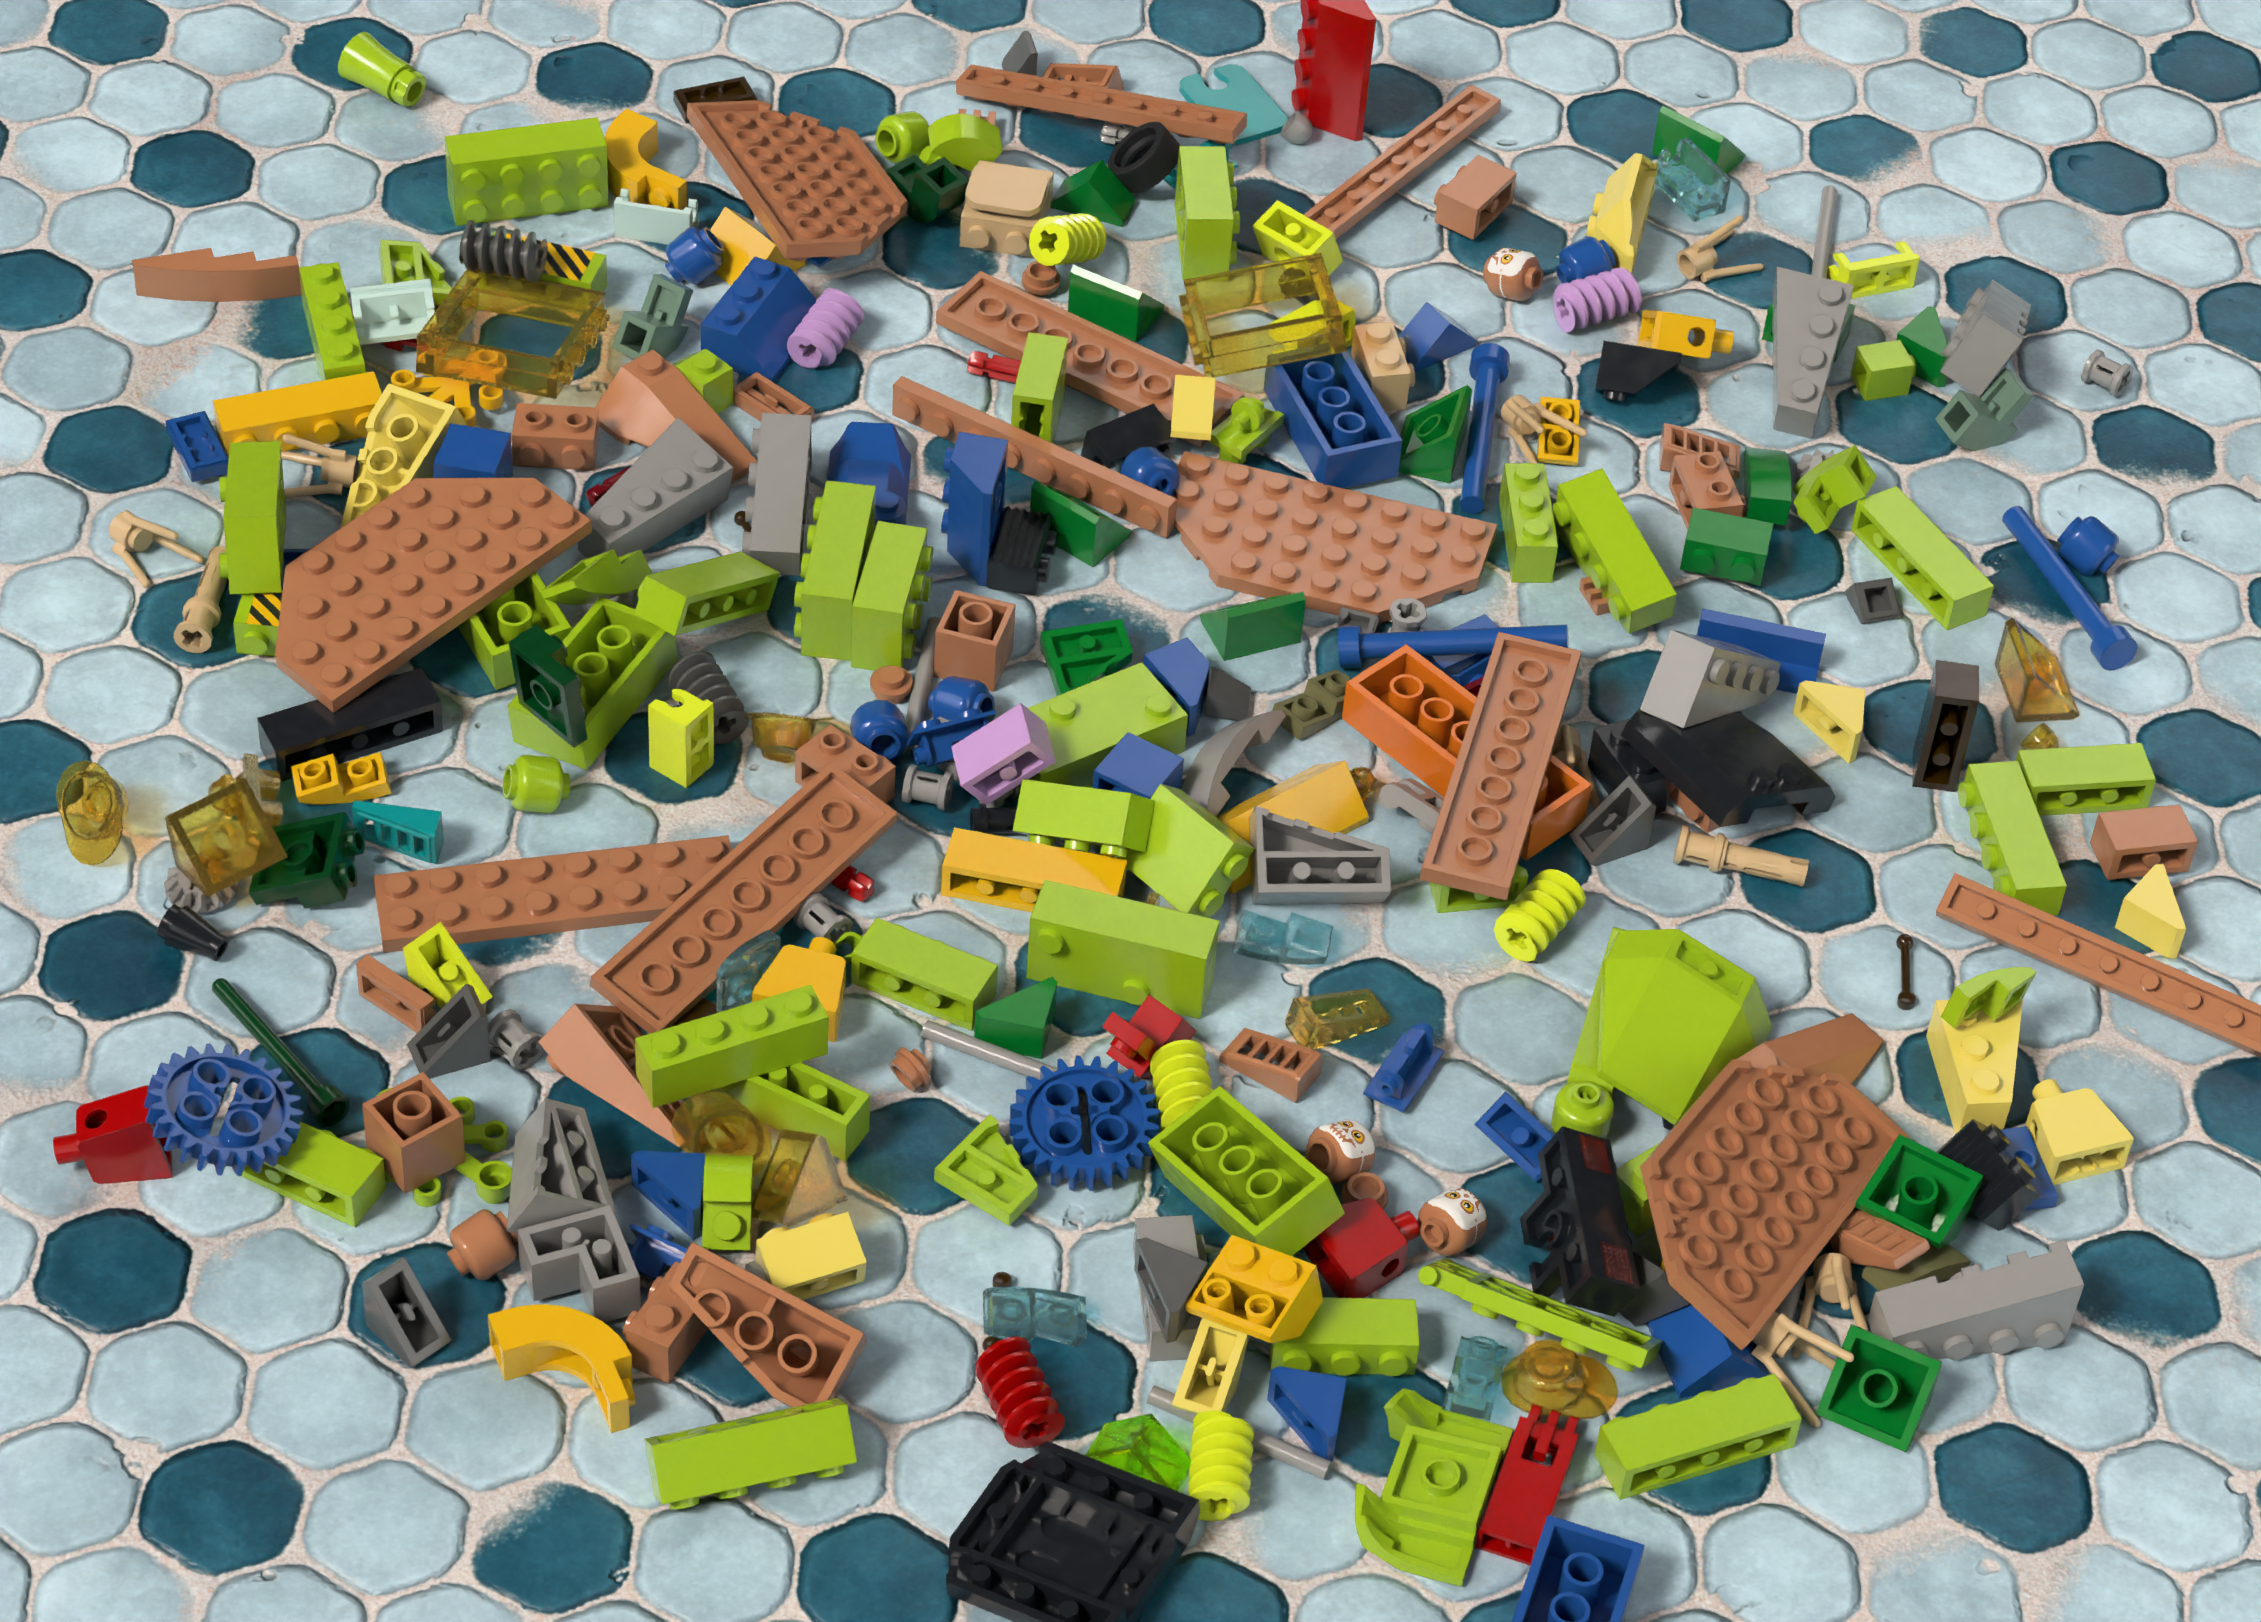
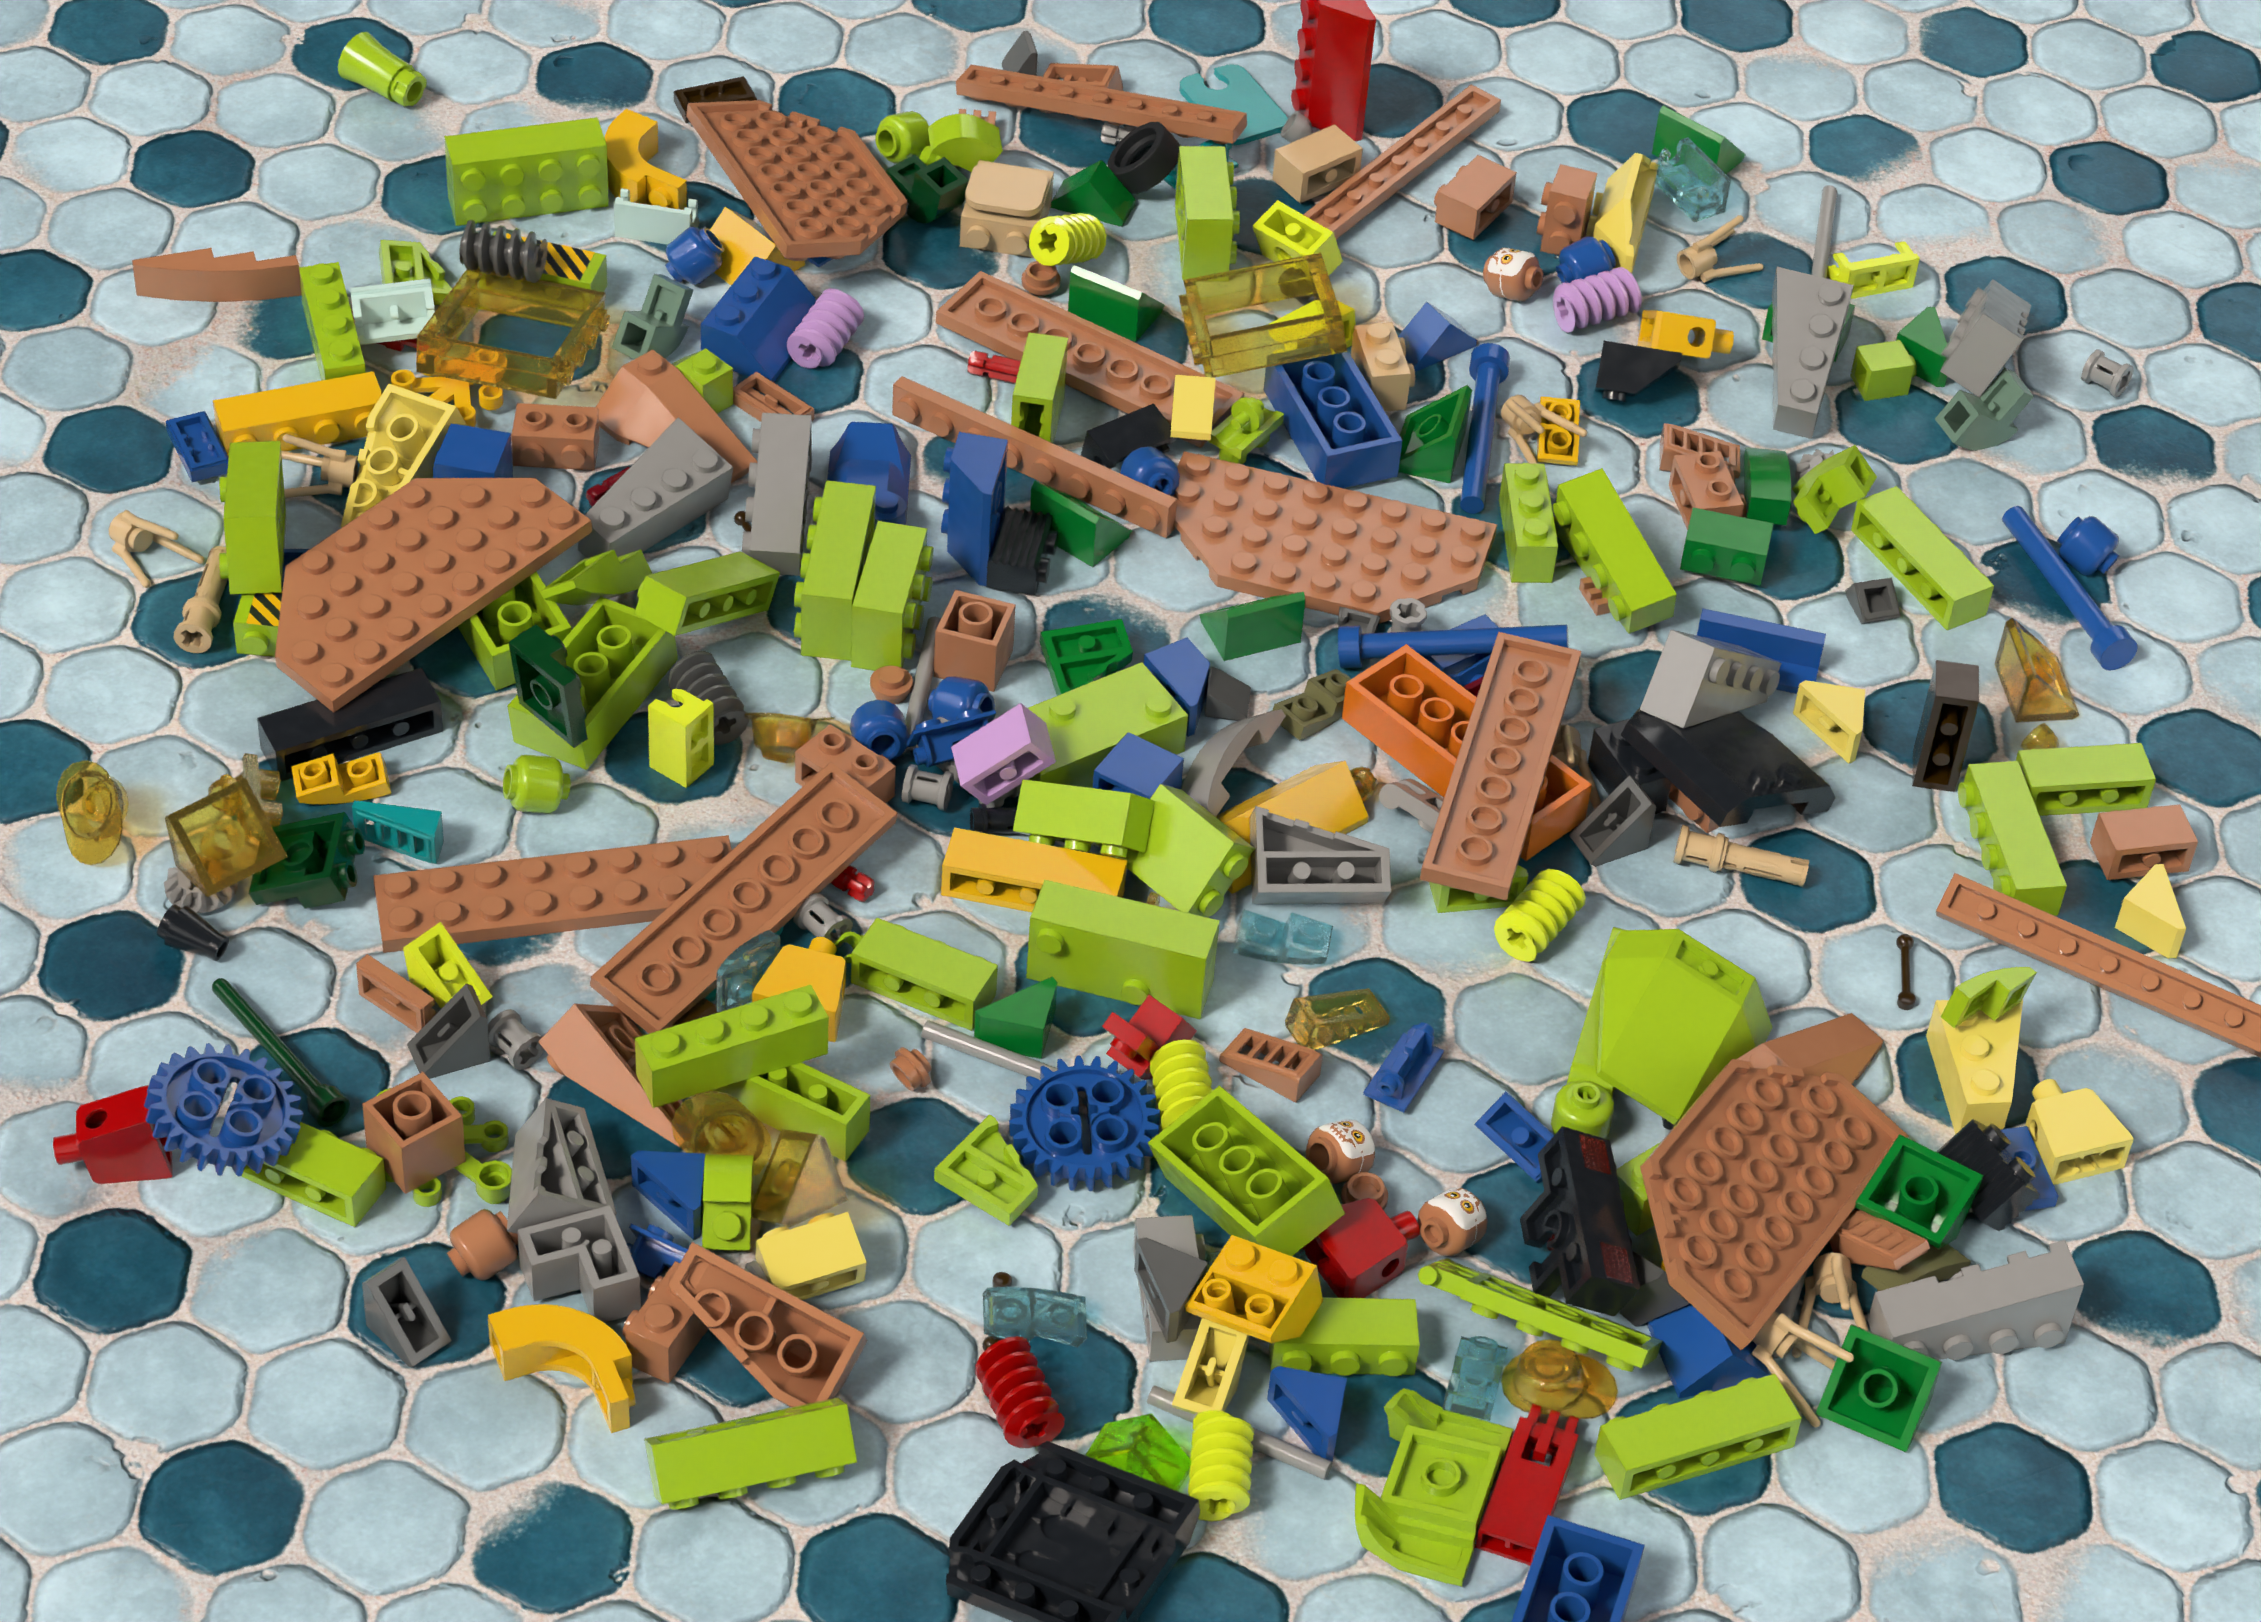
none -> tan brick [1272,124,1363,203]
none -> nougat brick [1537,164,1597,255]

